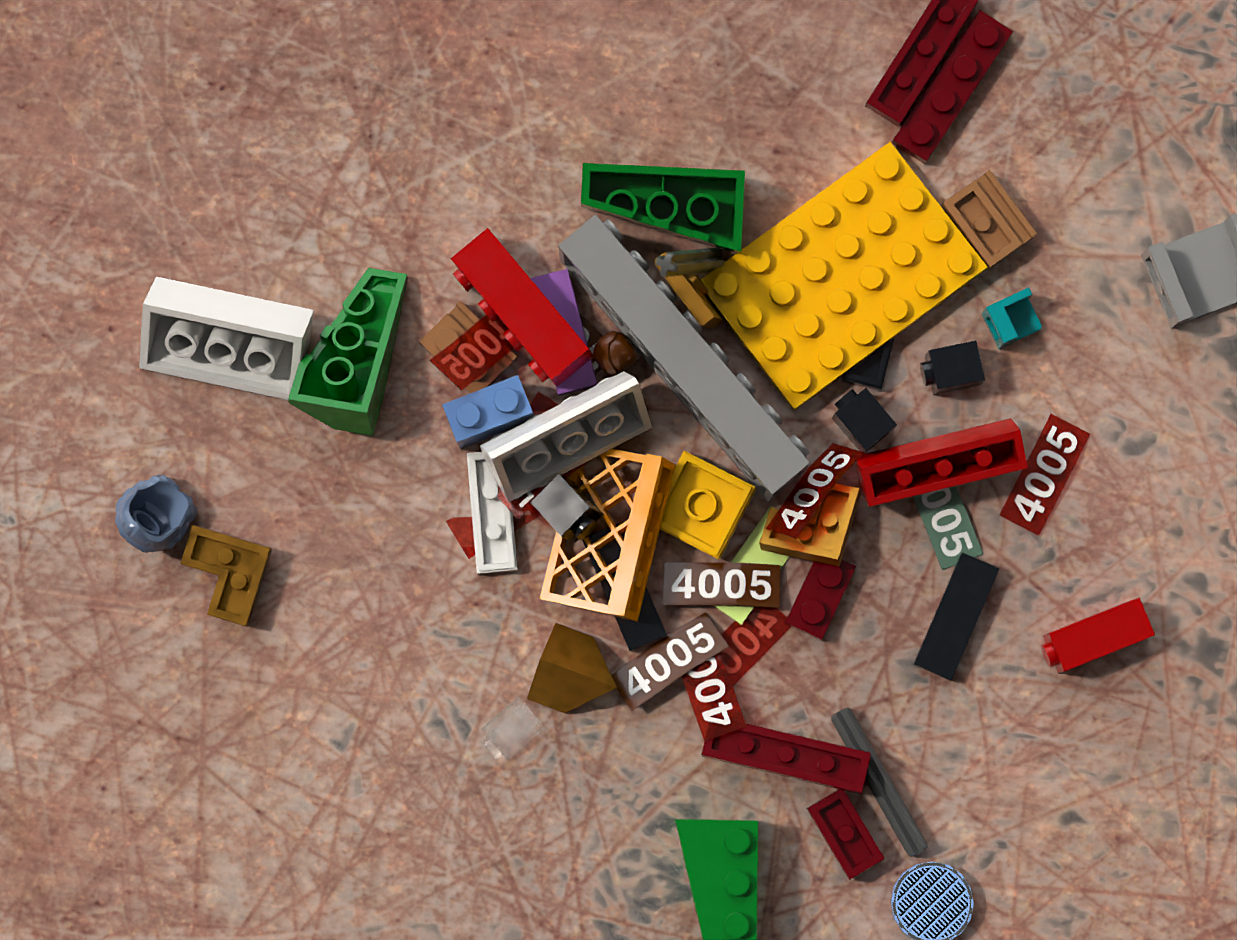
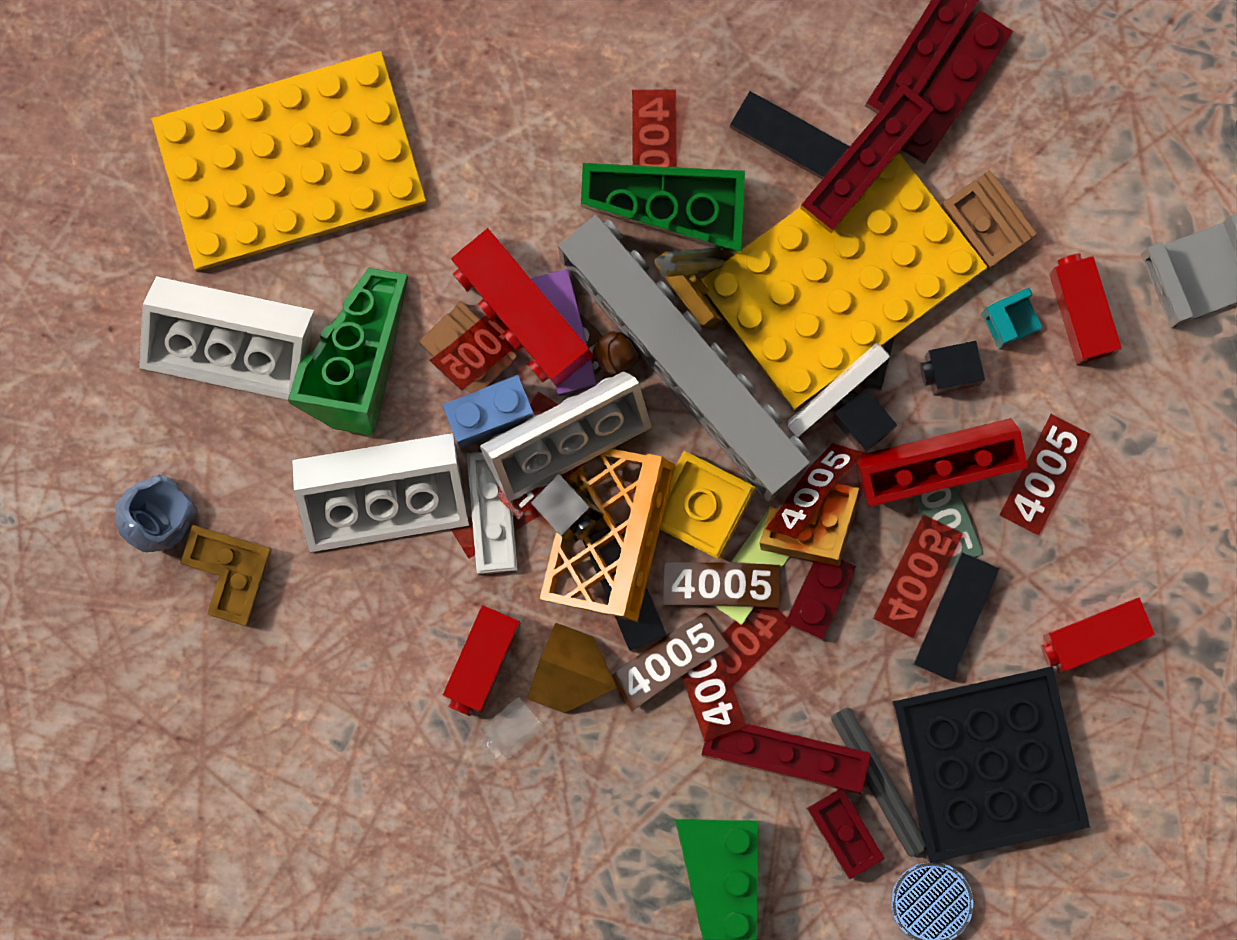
none -> yellow plate [151,51,427,272]
none -> white slope [292,433,469,552]
none -> red brick [442,605,521,716]
none -> clear red sticker [632,89,676,167]
none -> black tile [730,91,850,179]
none -> white tile [788,343,890,438]
none -> dark red plate [800,83,934,233]
none -> clear red sticker [873,514,963,638]
none -> black plate [892,666,1090,863]
none -> red brick [1049,253,1122,365]

